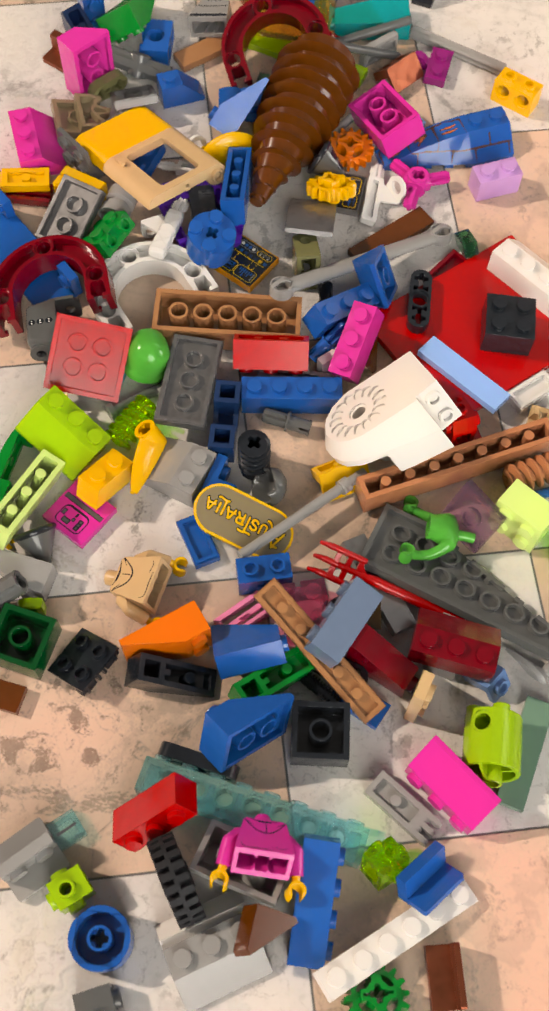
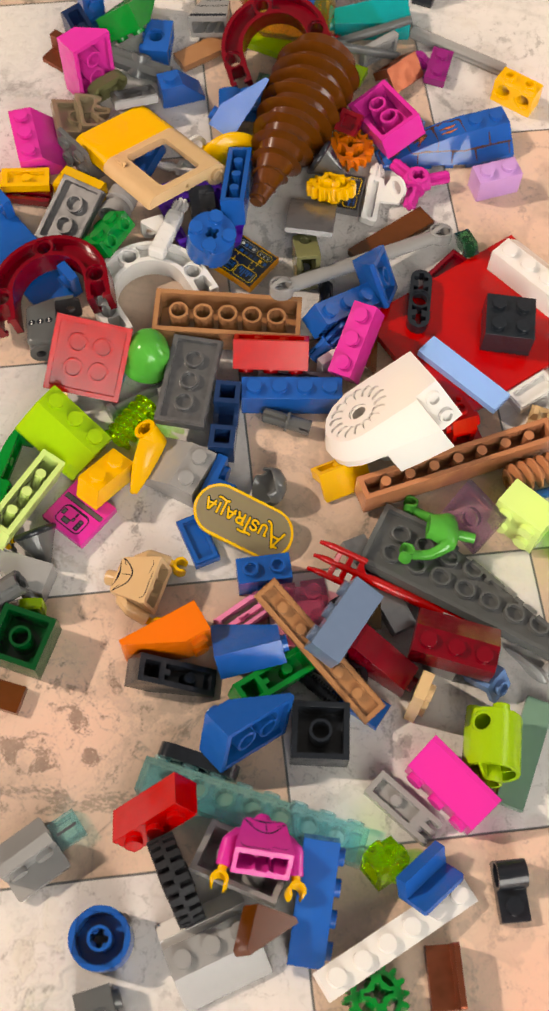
lime brick [45,864,96,915] -> none
black hinge [48,628,119,696] -> none
light grey bar [237,468,367,558] -> none
black piece [238,429,271,480] -> none
none -> dark red tile [334,107,365,139]
none -> black plate [489,858,532,925]

